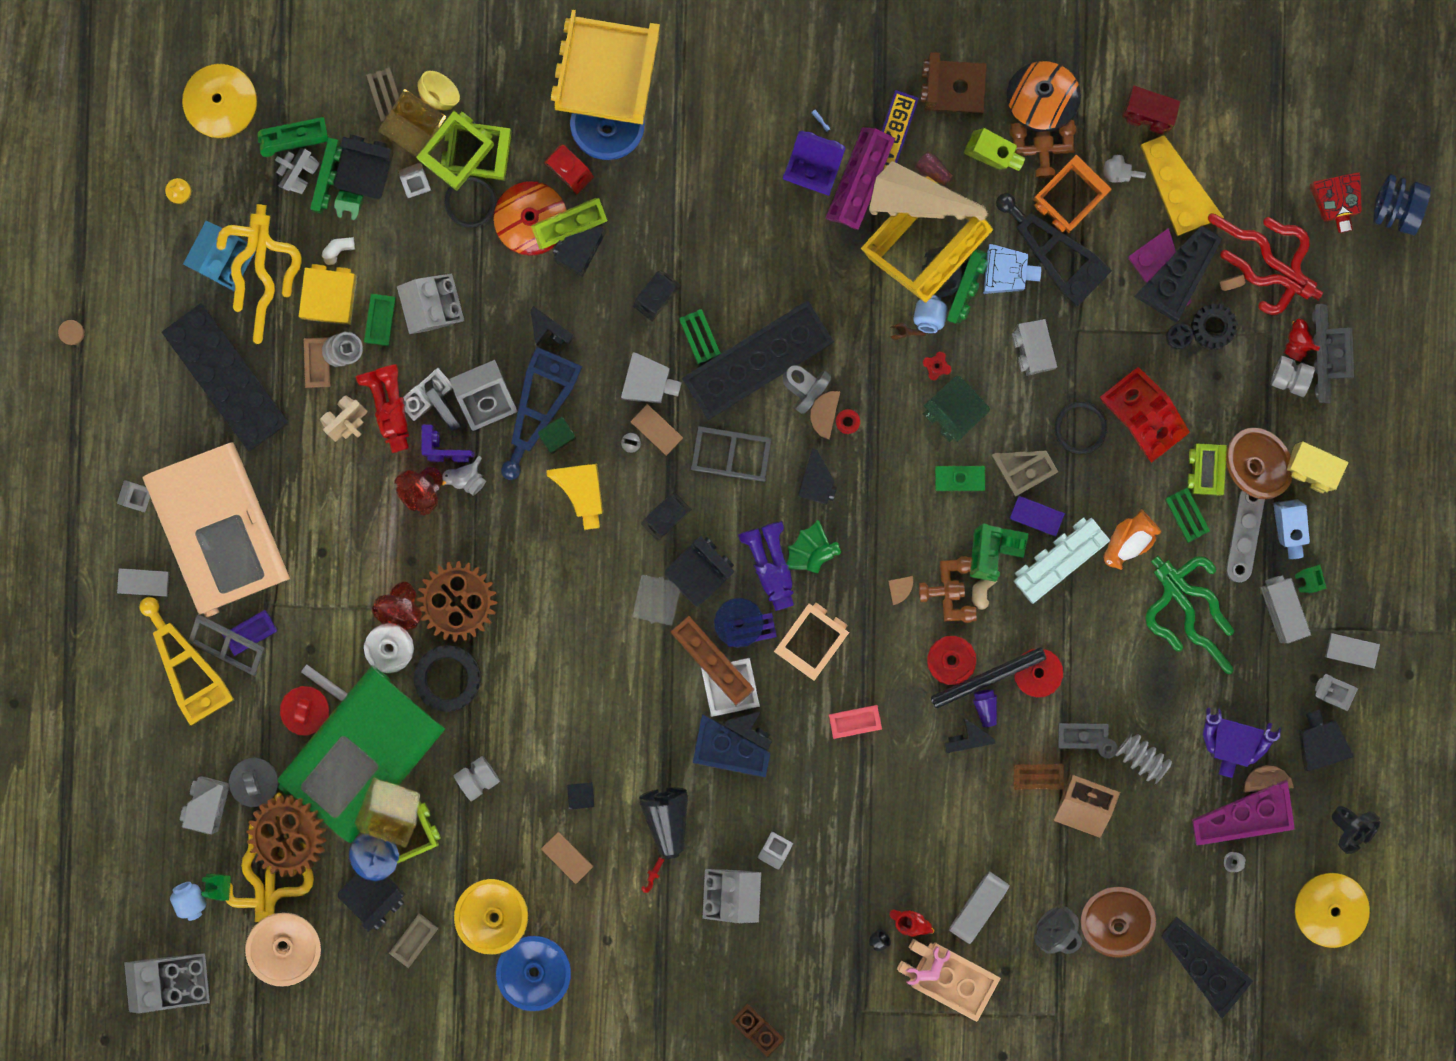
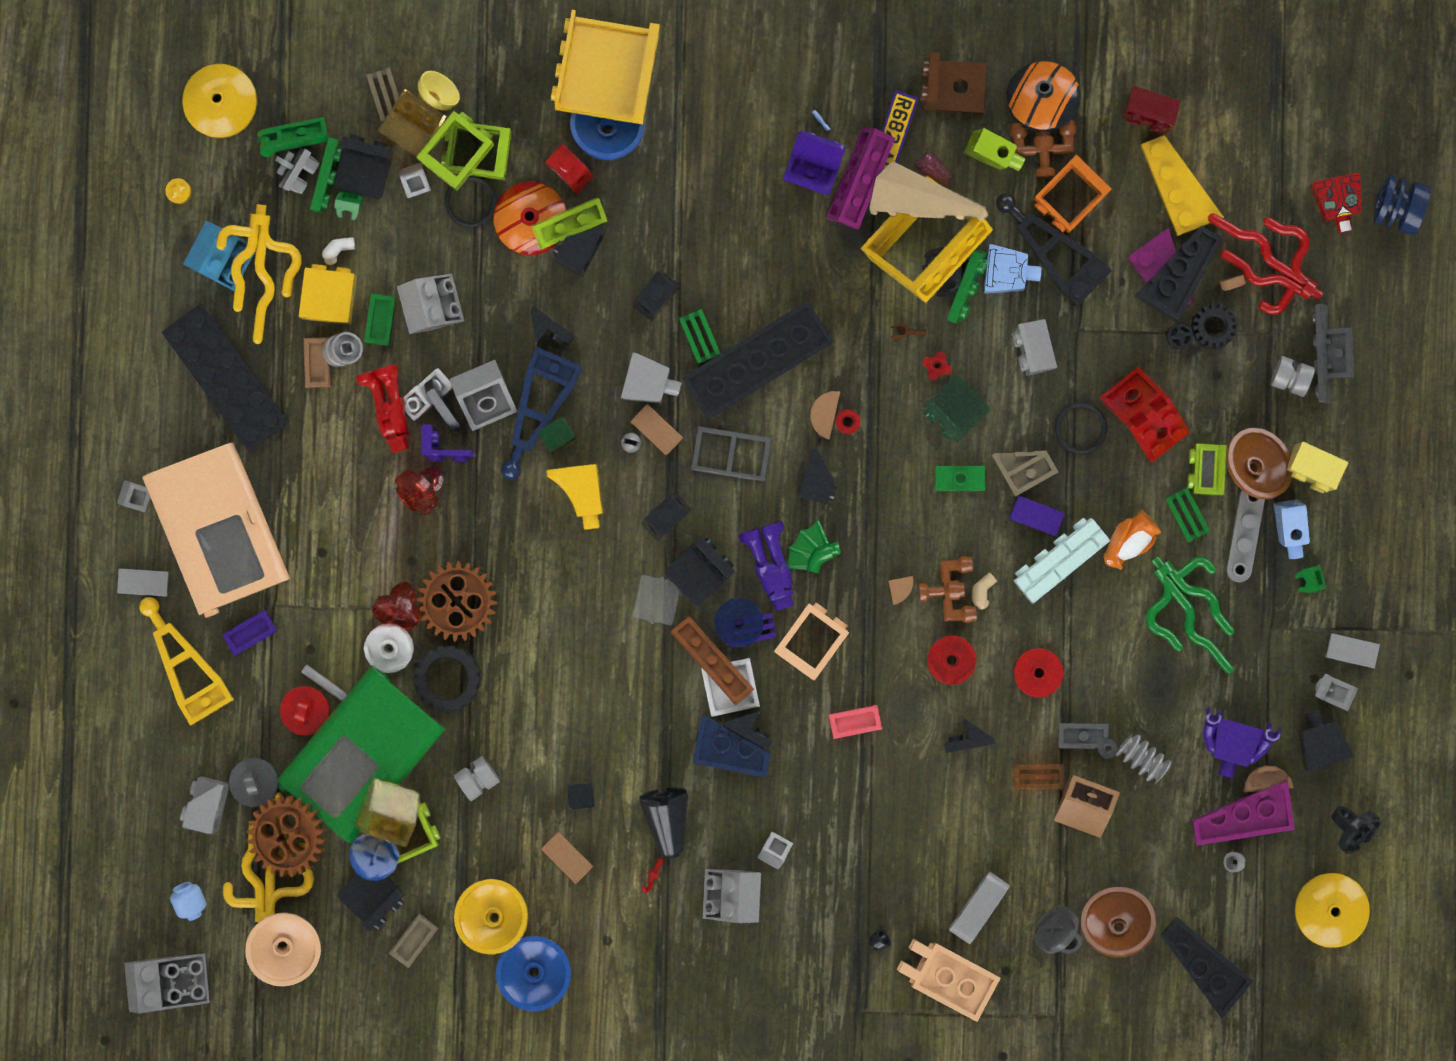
medium nougat tile [58,320,84,345] -> none
dark grey window [188,614,265,676] -> none
green tile [201,873,231,901] -> none
tan hips [320,395,368,442] -> none
light grey animal [442,456,486,496] -> none
reddish brown slope [730,1004,786,1057] -> none
dark grey tile [783,366,831,414] -> none
red animal [889,910,934,937] -> none
bright pink arm [905,946,950,985] -> none
light blue head [913,295,948,333] -> none
black axle [931,648,1046,708] -> none
green hinge [970,524,1004,582] -> none
dark purple cone [973,689,997,727] -> none
green tile [999,529,1028,558] -> none
light grey piece [1103,155,1146,182] -> none
light grey brick [1260,576,1311,643] -> none
red animal [1284,319,1320,362] -> none

